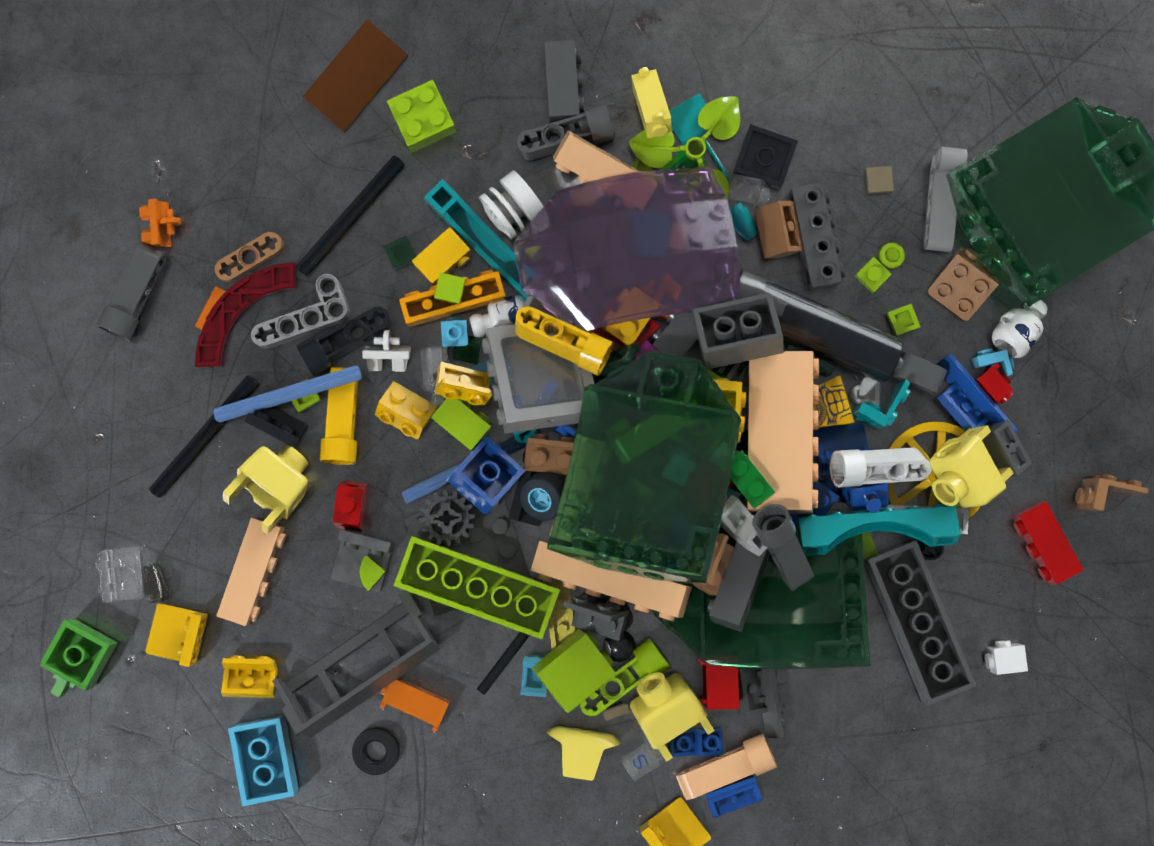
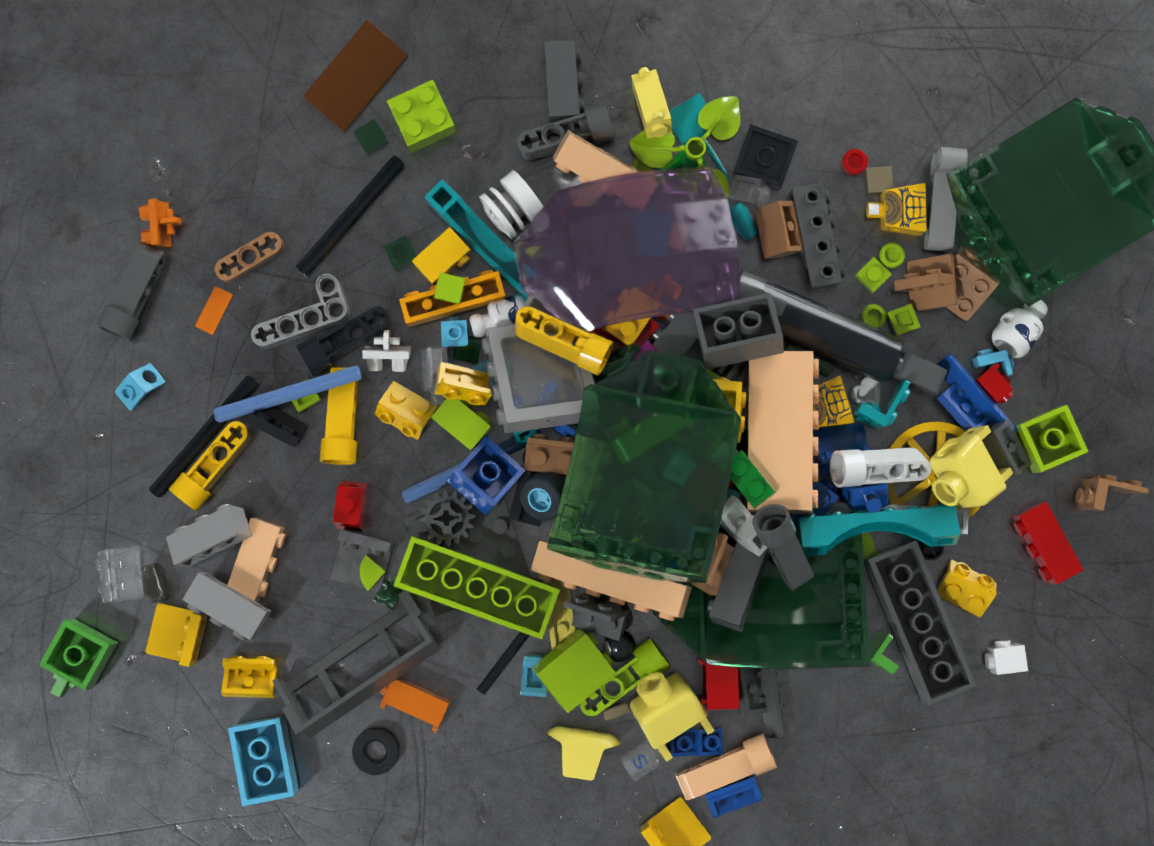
dark red tile [195,262,296,368] -> none
light yellow piece [223,445,309,535] -> none
none -> medium azure bracket [115,363,166,411]
none -> light grey brick [166,504,252,568]
none -> yellow beam [169,421,252,511]
none -> light grey brick [182,572,271,641]
none -> clear green tile [353,118,388,154]
none -> clear green wheel [373,579,404,612]
none -> red tile [841,149,868,175]
none -> lime tile [860,304,887,329]
none -> bright green panel [862,630,899,675]
none -> yellow torso [866,183,927,236]
none -> medium nougat bracket [894,254,957,312]
none -> yellow bracket [936,560,996,618]
none -> lime brick [1014,405,1088,473]

